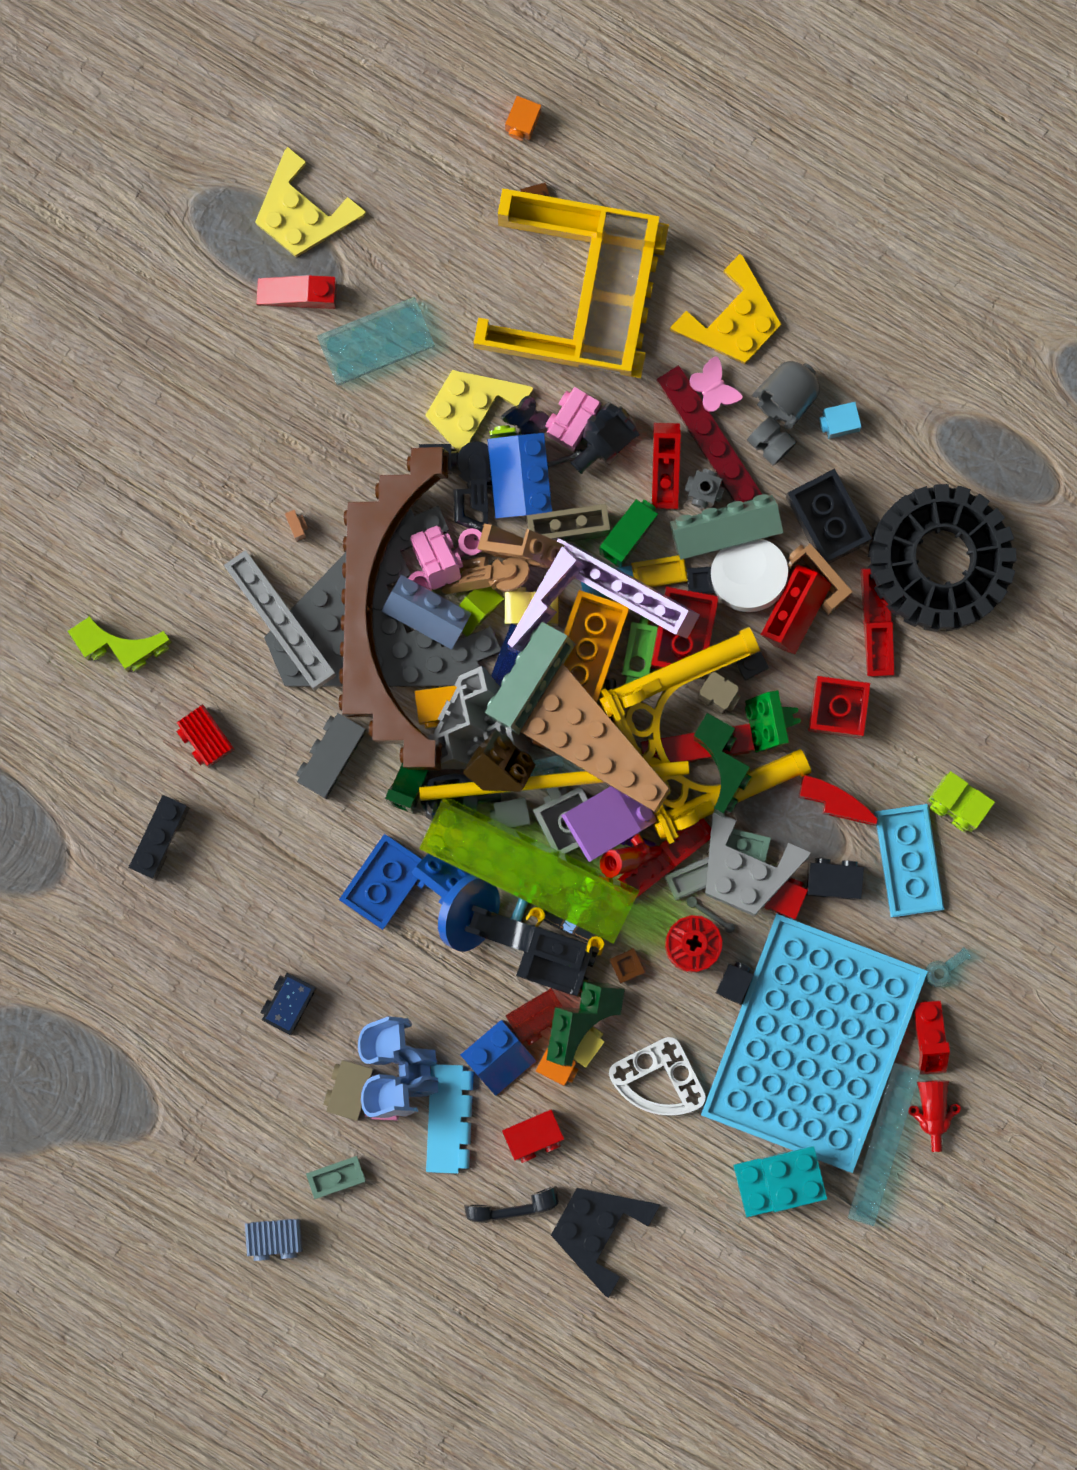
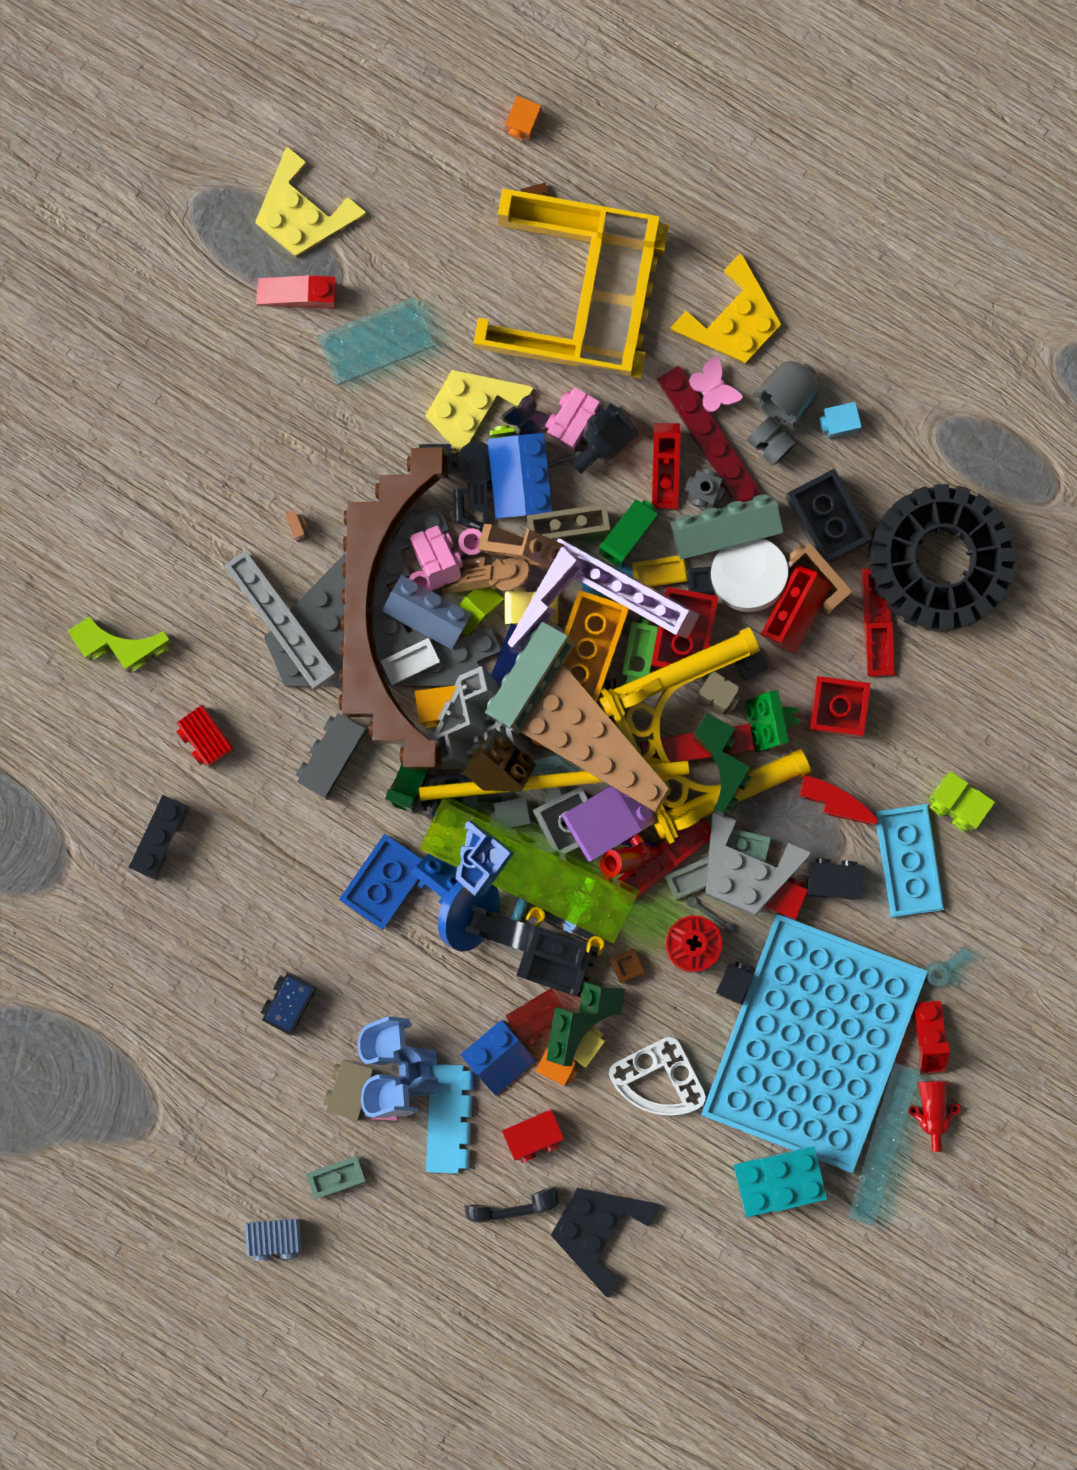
none -> white tile [381,638,440,686]
none -> blue slope [455,821,514,896]

